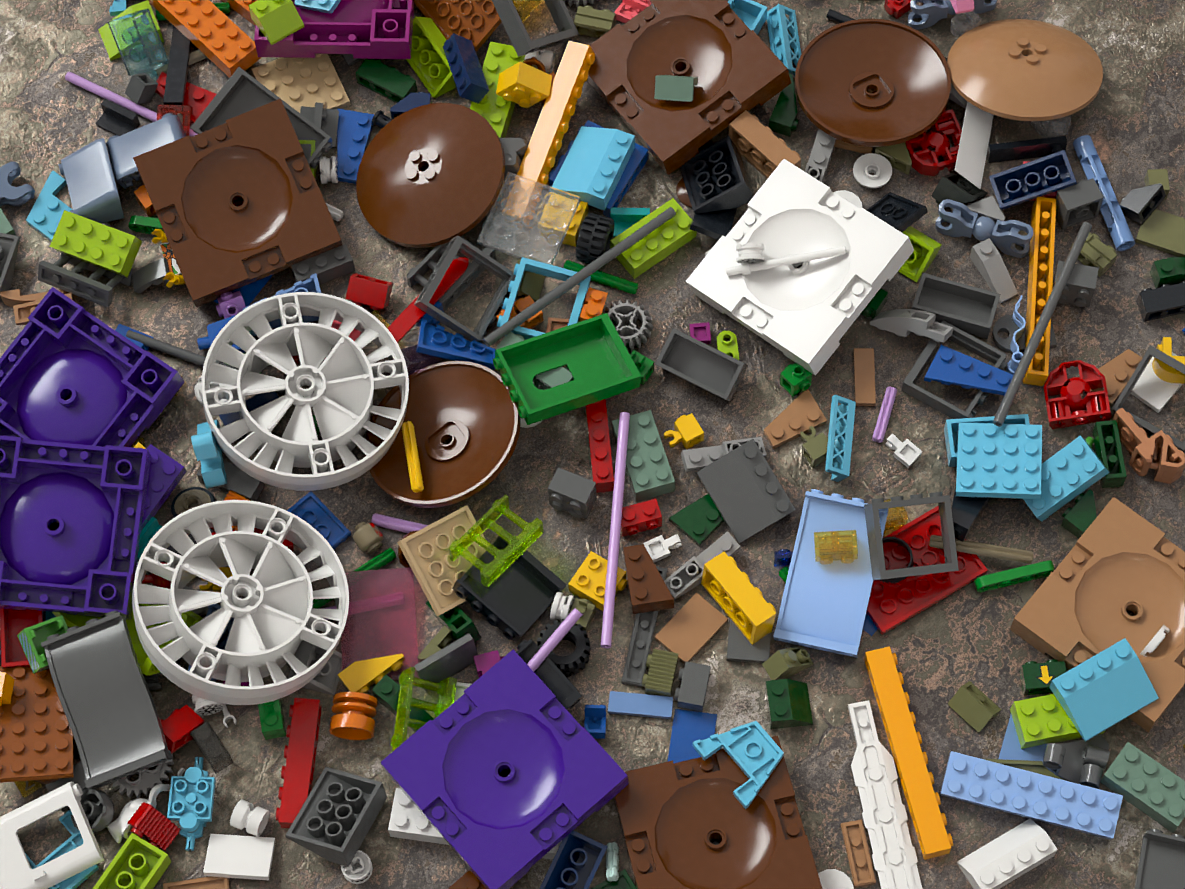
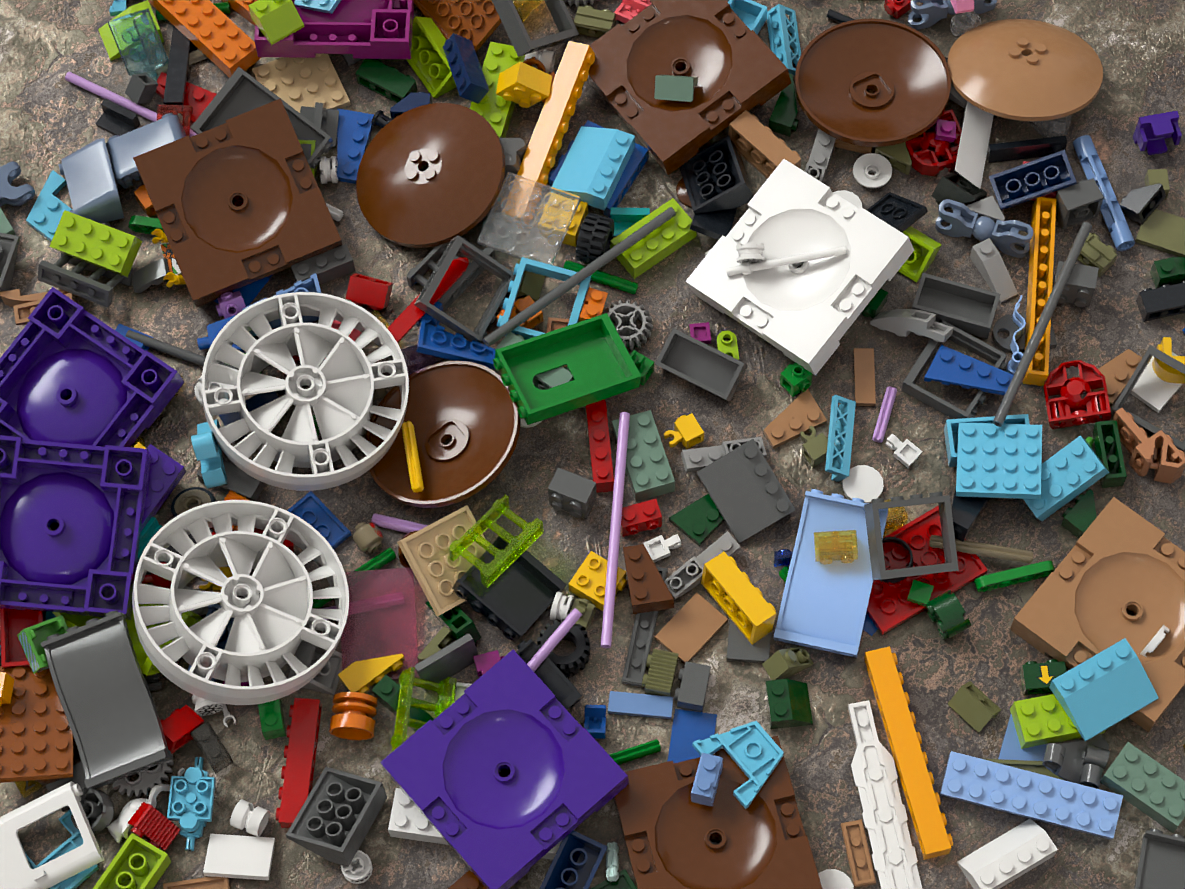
none -> green axle [609,739,661,765]
none -> medium blue brick [691,753,723,806]
none -> white tile [842,465,884,504]
none -> green tile [907,580,934,607]
none -> dark green brick [925,590,971,640]
none -> magenta plate [935,119,956,142]
none -> dark purple panel [1133,111,1182,155]

